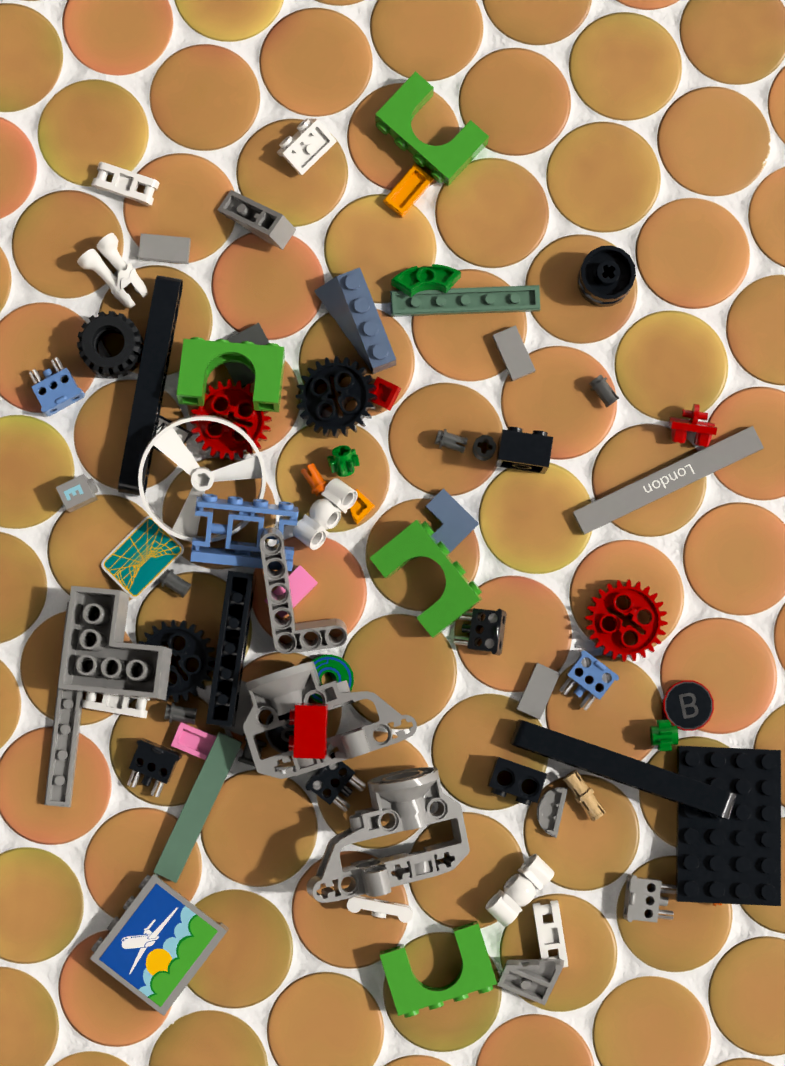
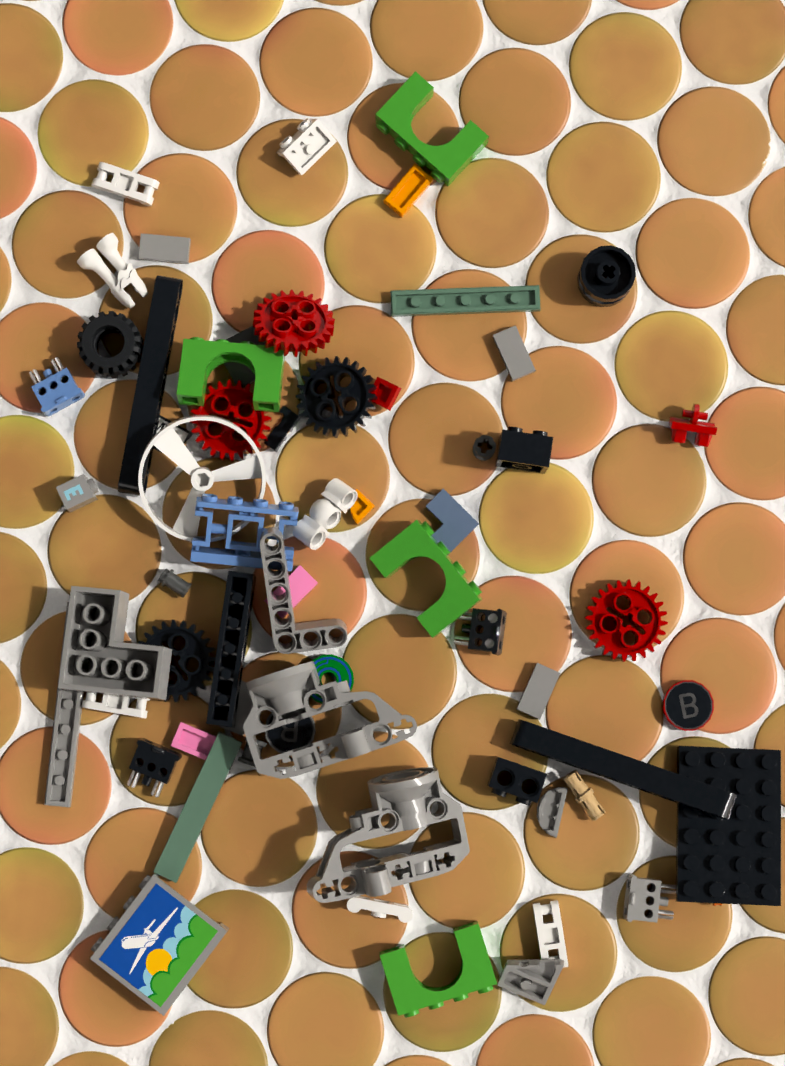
teal sticker [101,516,184,599] -> none
dark grey pin [164,703,197,725] -> none
light grey slope [217,190,296,250] -> none
red brick [289,703,328,759] -> none
orange pin [301,463,328,497] -> none
black piece [305,751,366,812] -> none
sand blue wedge [314,267,396,374] -> none
green gear [327,445,360,477] -> none
green tile [391,264,461,297] -> none
dark grey pin [435,429,468,453] -> none
white piece [485,854,555,927] -> none
medium blue piece [559,650,619,711] -> none
light grey tile [573,426,764,535] -> none
dark grey pin [589,375,619,407] -> none
green gear [650,720,679,751] -> none
none -> red gear [253,290,335,357]
none -> black piece [264,406,301,452]

